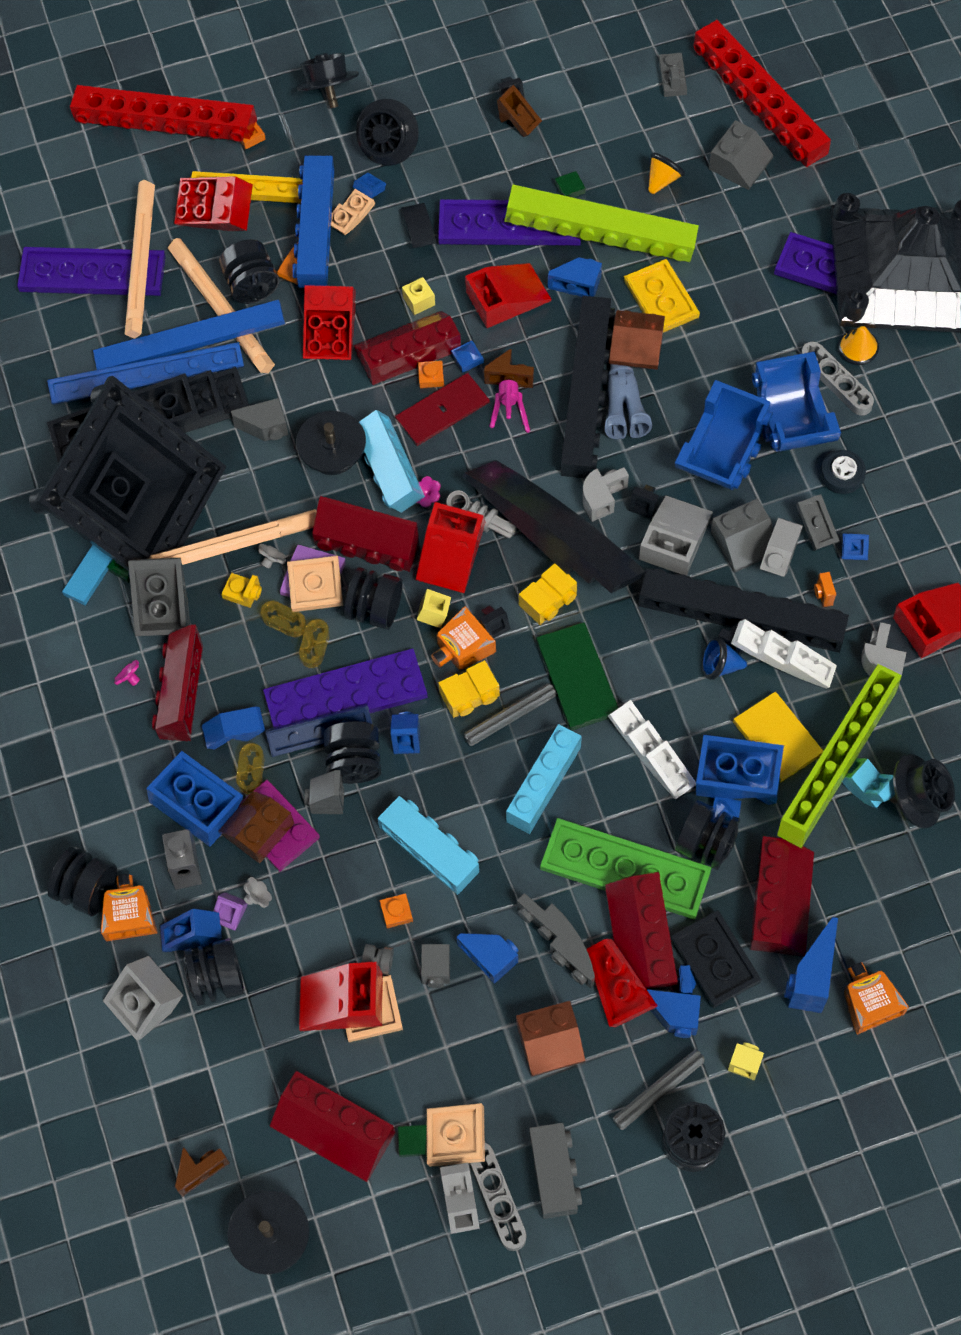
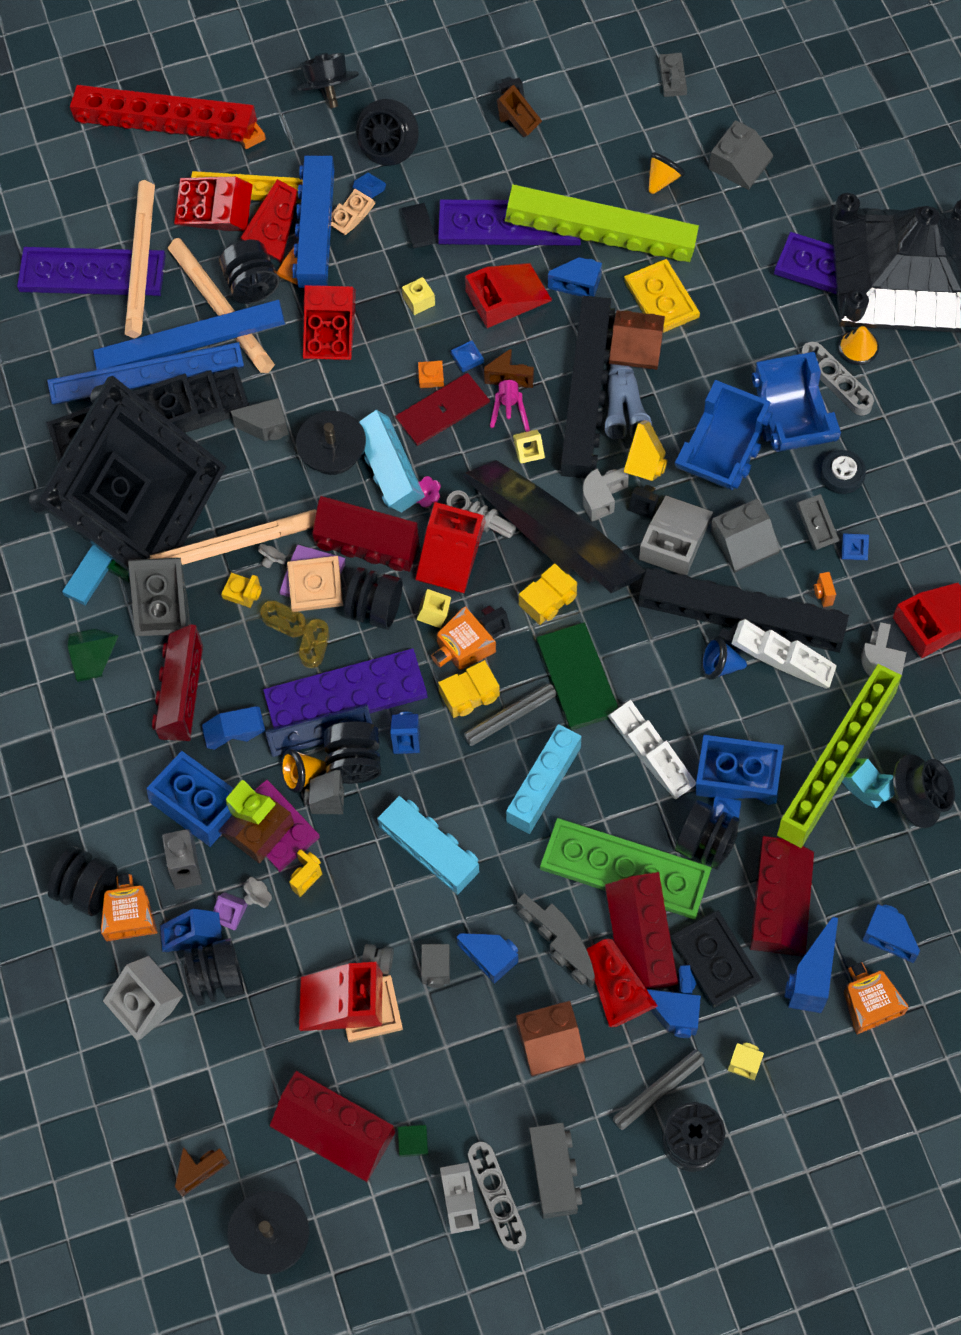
dark pink plant [114,660,140,686] -> none
clear yellow beam [236,743,265,794] -> none
dark red slope [353,311,461,385] -> none
orange plate [380,893,413,928] -> none
light nougat tile [427,1103,485,1167] -> none
dark green tile [555,171,586,198] -> none
red brick [694,20,831,167] -> none
yellow tile [733,691,823,783] -> none
light grey slope [760,518,803,577] -> none
none -> dark green slope [68,629,119,682]
none -> lime slope [226,780,275,825]
none -> red wing [241,179,298,263]
none -> light orange hat [282,749,327,793]
none -> yellow bracket [290,849,322,897]
none -> light yellow plate [513,430,545,463]
none -> yellow slope [624,420,668,481]
none -> blue slope [862,904,920,963]

